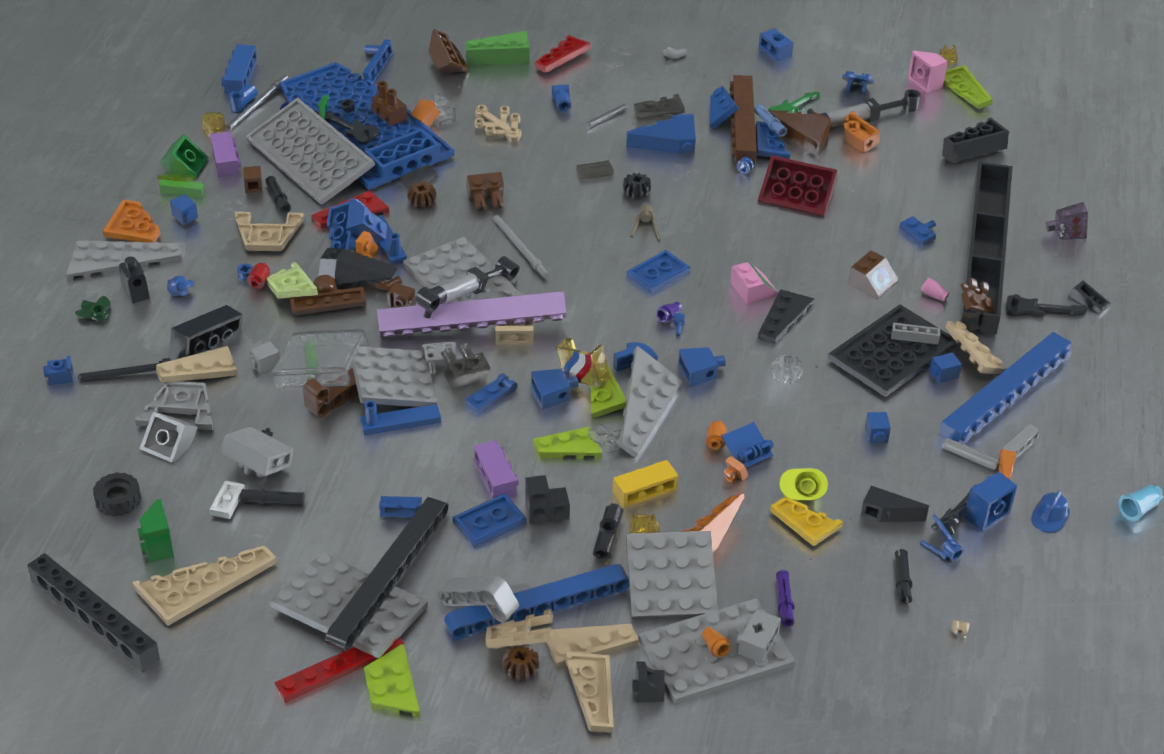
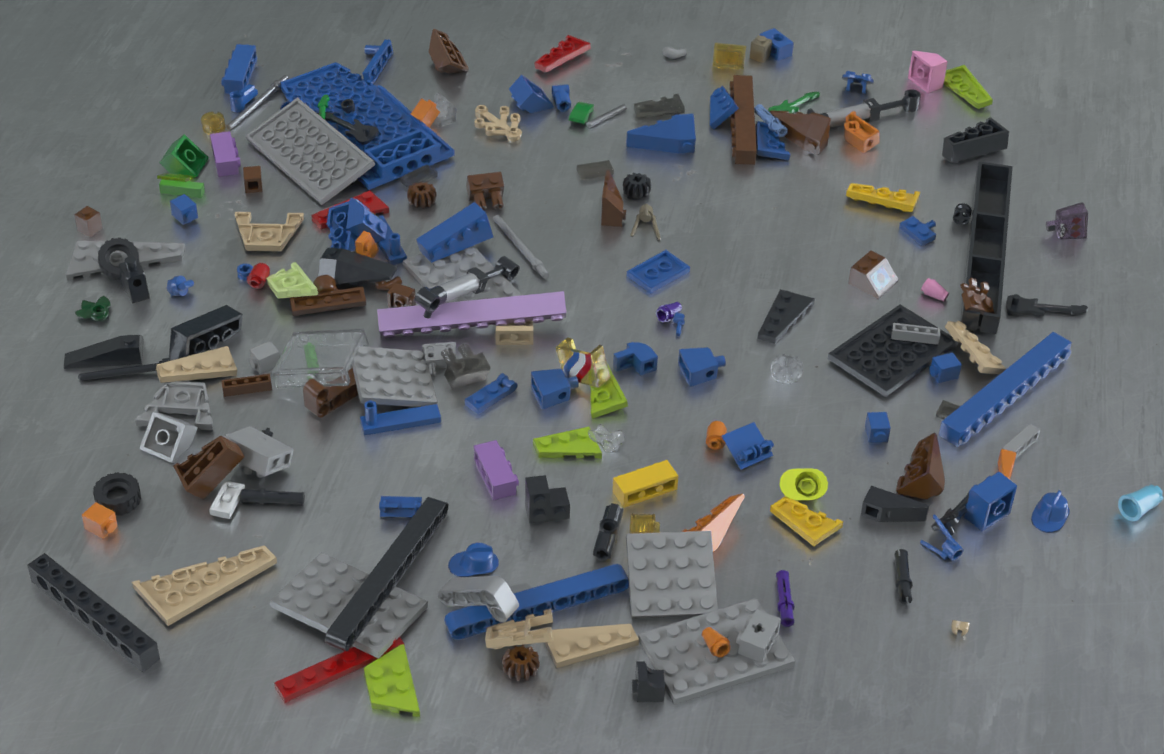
blue brick [43,356,73,385] -> none
orange plate [103,199,160,243] -> none
green slope [137,499,174,563] -> none
black pin [265,176,291,213] -> none
reddish brown brick [371,81,407,126] -> none
blue tile [452,493,527,547] -> none
bright green wedge [465,30,530,66] -> none
tan wing [564,652,614,733] -> none
light grey wing [618,346,683,457] -> none
orange tile [723,455,748,483] -> none
bright pink slope [730,262,779,305] -> none
blue bush [737,157,754,174] -> none
dark red slope [758,155,838,216] -> none
clear yellow tile [939,45,958,63] -> none
light grey axle [942,438,999,470] -> none
black slope [1068,280,1111,313] -> none
none -> black wedge [64,335,144,369]
none -> brick [74,206,103,238]
none -> orange brick [82,502,118,539]
none -> black tyre [98,237,139,280]
none -> reddish brown wedge [173,435,244,500]
none -> reddish brown piece [221,374,272,397]
none -> blue wedge [416,202,493,263]
none -> blue piece [448,542,499,577]
none -> blue slope [509,75,554,113]
none -> green slope [568,102,594,124]
none -> reddish brown wedge [601,170,627,227]
none -> clear yellow brick [713,43,746,70]
none -> dark tan brick [750,35,772,63]
none -> yellow wing [846,183,920,212]
none -> reddish brown wedge [896,432,945,499]
none -> clear smoke tile [936,400,960,419]
none -> black wheel [953,203,972,225]

